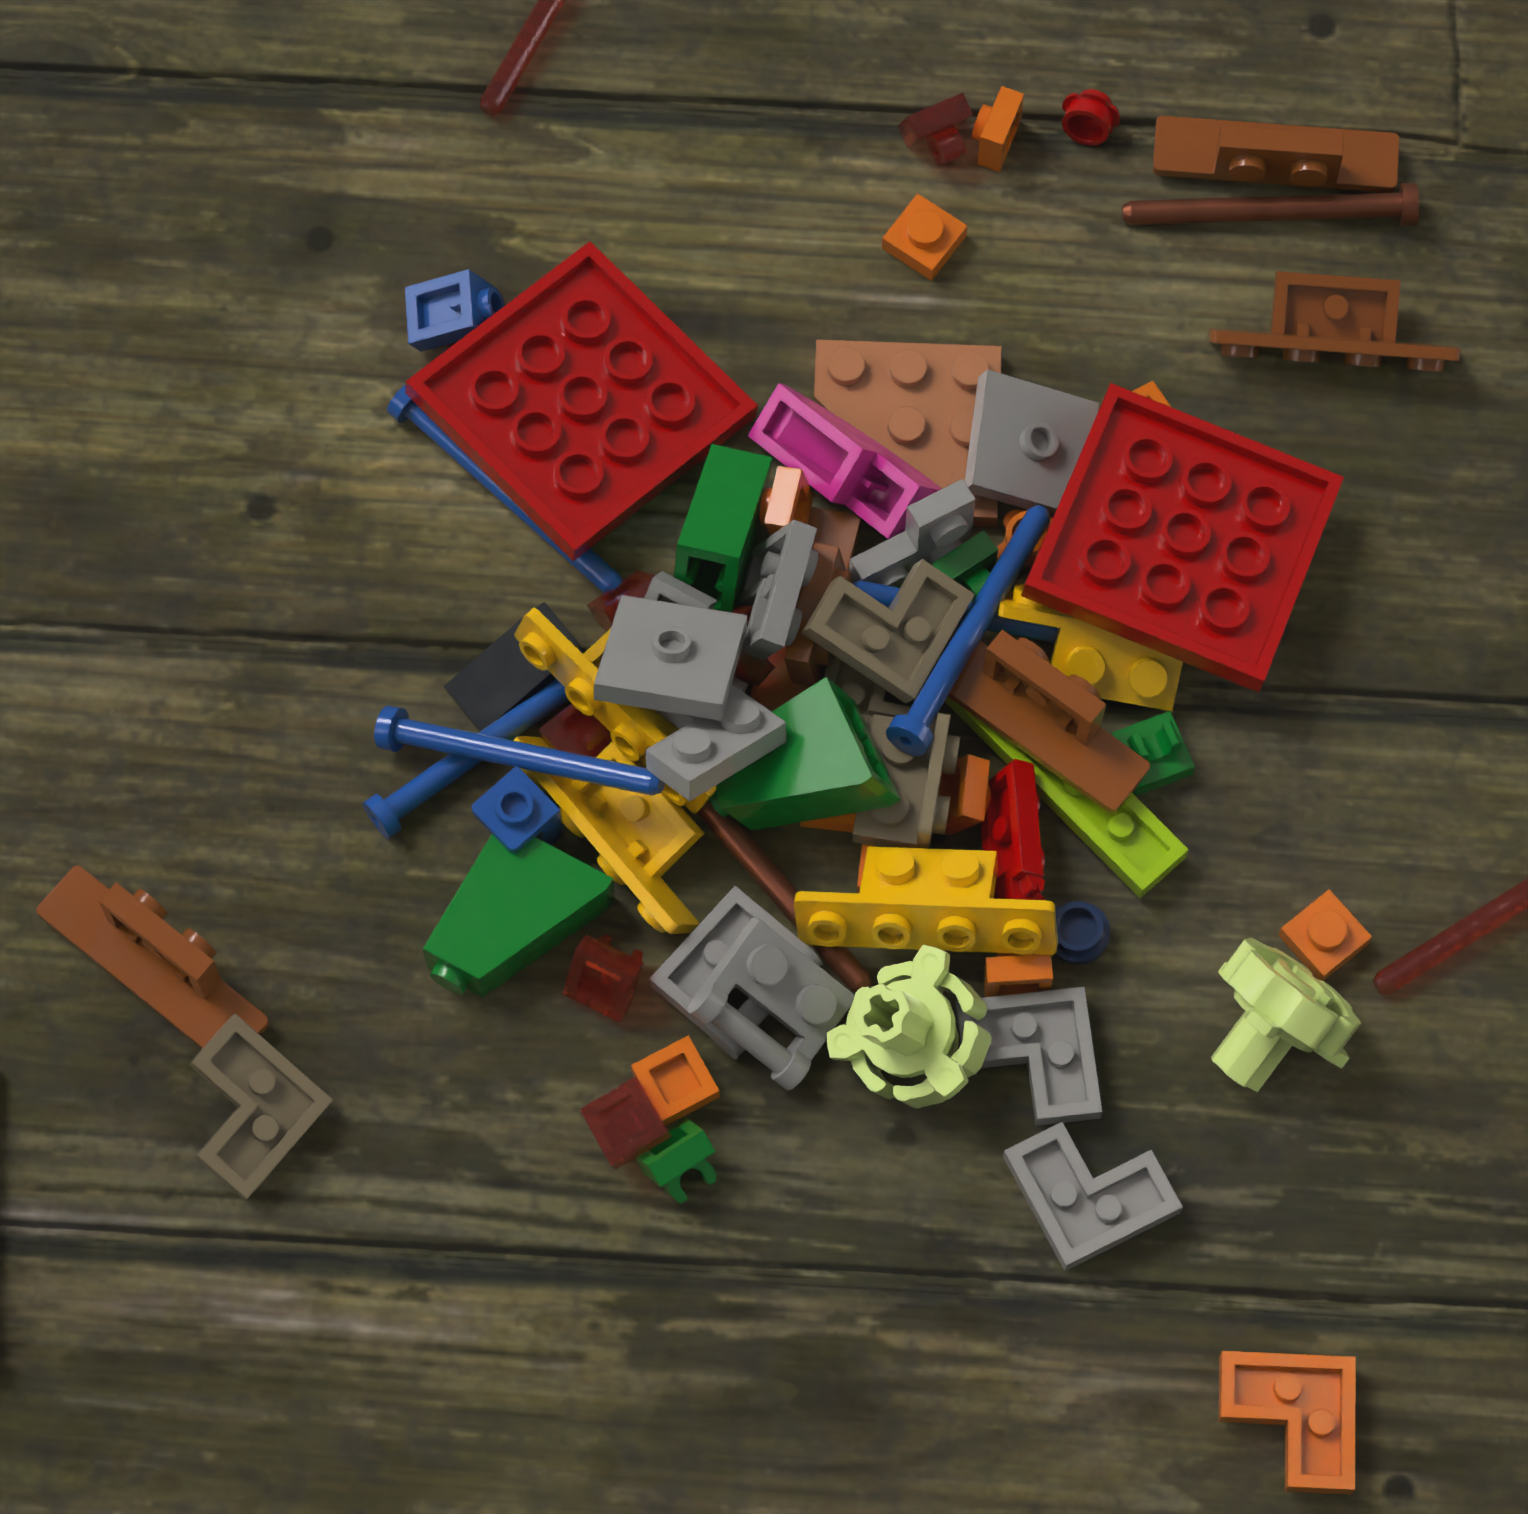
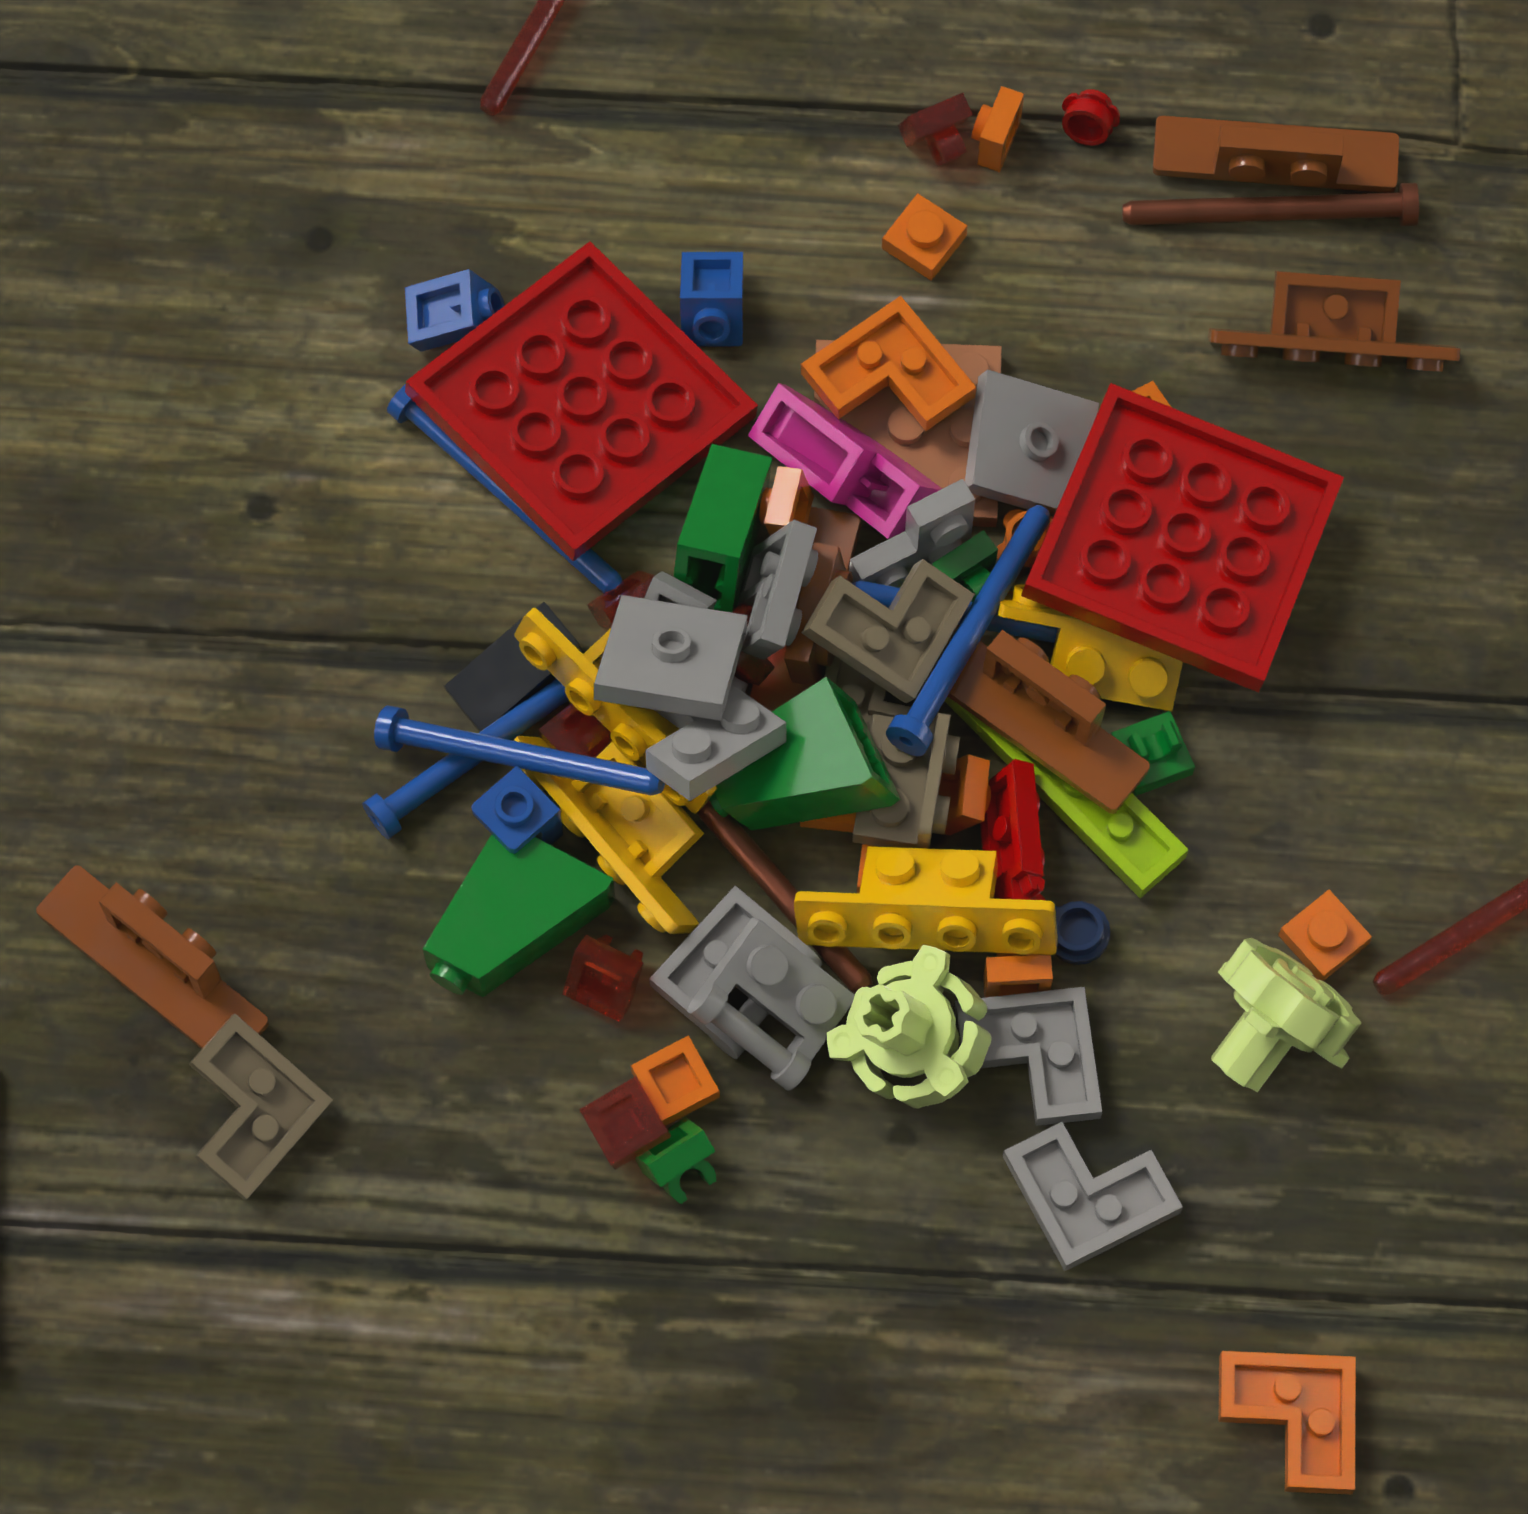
none -> blue bracket [680,252,743,346]
none -> orange plate [801,296,977,431]

